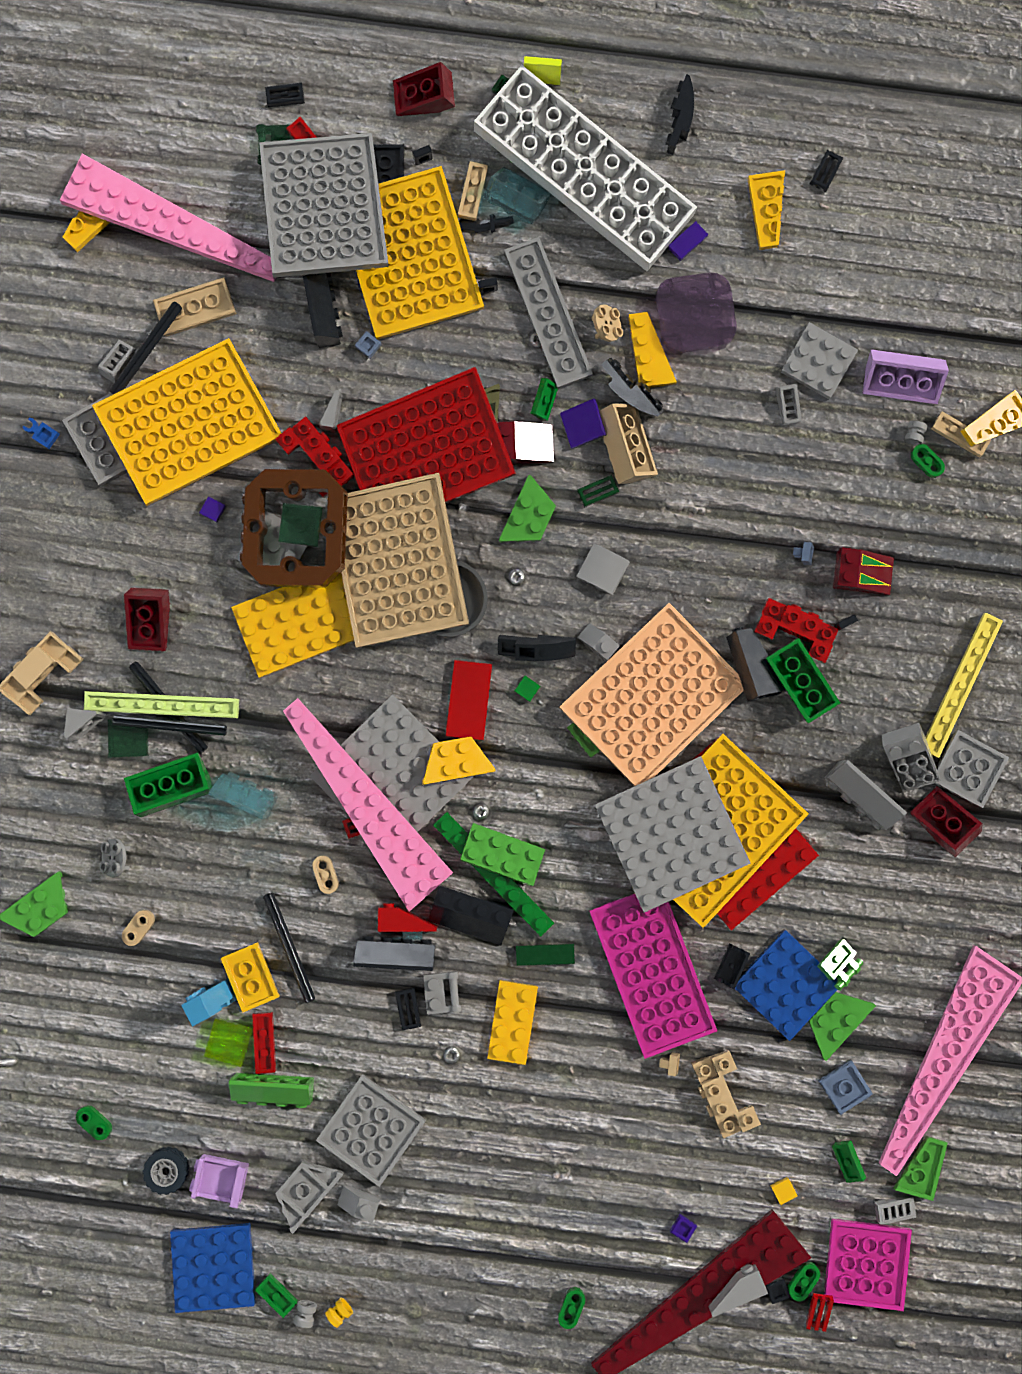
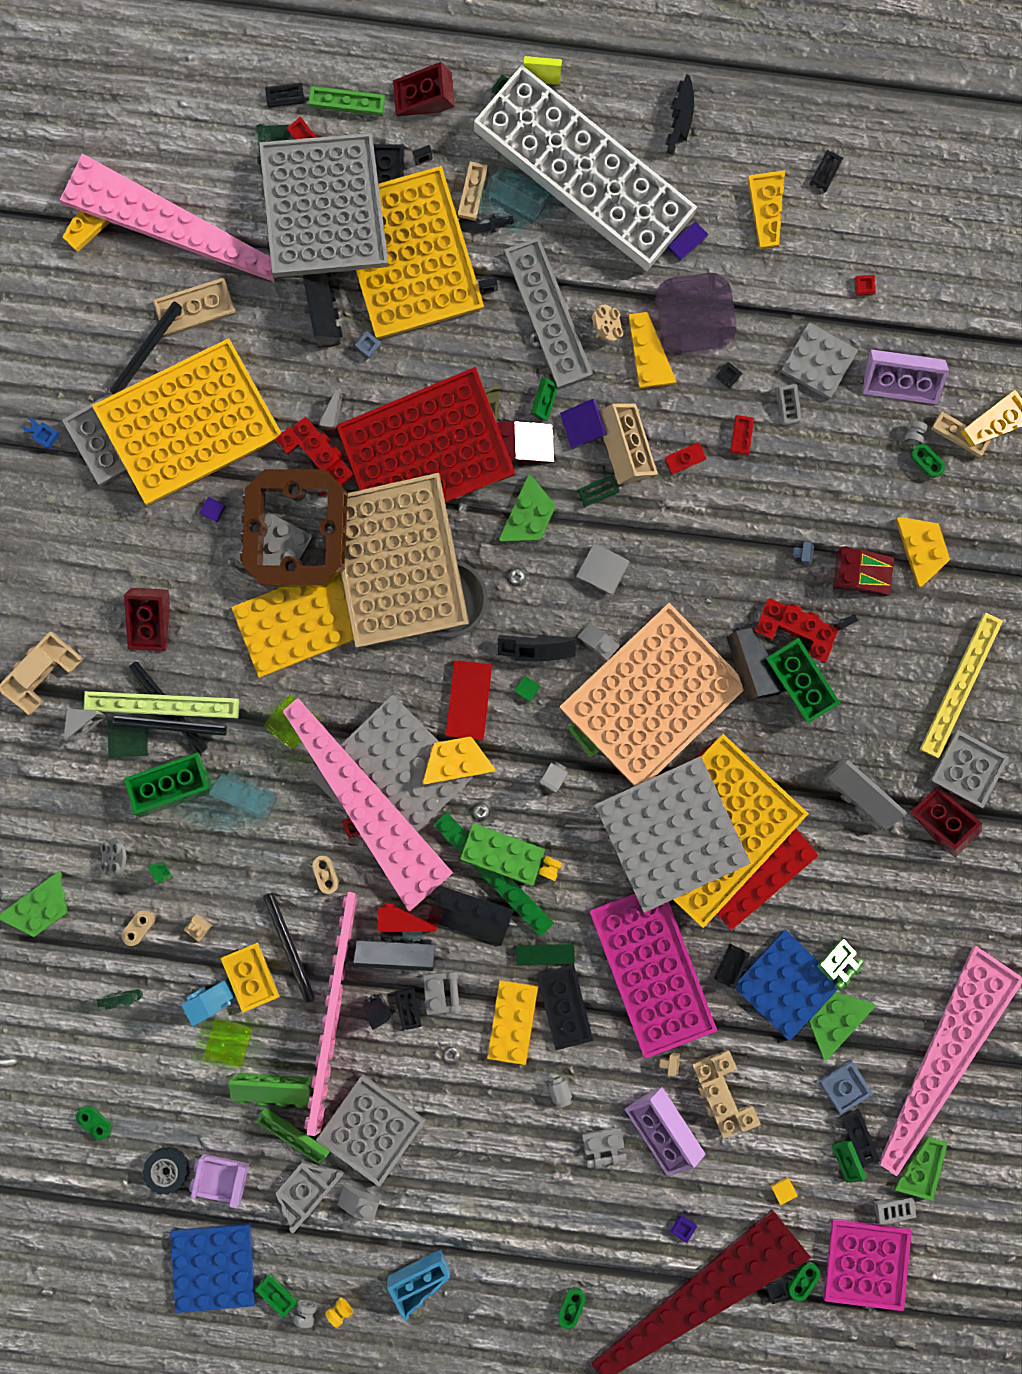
light grey slope [97,340,135,383] -> none
red plate [252,1012,276,1074] -> none
clear green tile [278,503,323,547] -> none
slope [601,358,664,416] -> none
light grey slope [708,1264,768,1317] -> none
red tile [806,1293,834,1332] -> none
light grey slope [882,723,941,792] -> none
none -> clear green plate [97,989,143,1010]
none -> green plate [148,862,173,884]
none -> tan tile [184,914,212,942]
none -> bright green plate [255,1107,330,1165]
none -> clear neon green slope [264,695,320,750]
none -> bright pink wing [304,892,357,1136]
none -> bright green plate [309,86,385,116]
none -> black slope [363,994,393,1030]
none -> dark azure wedge [387,1249,450,1322]
none -> black tile [536,964,593,1050]
none -> yellow wheel [538,855,563,881]
none -> light grey slope [539,762,567,793]
none -> light grey brick [548,1076,572,1108]
none -> light grey plate [582,1127,627,1169]
none -> lavender slope [624,1087,706,1176]
none -> red plate [664,442,707,475]
none -> black tile [715,362,743,389]
none -> red plate [730,415,754,456]
none -> black plate [840,1109,880,1168]
none -> red tile [854,275,876,296]
none -> yellow wing [895,517,950,588]

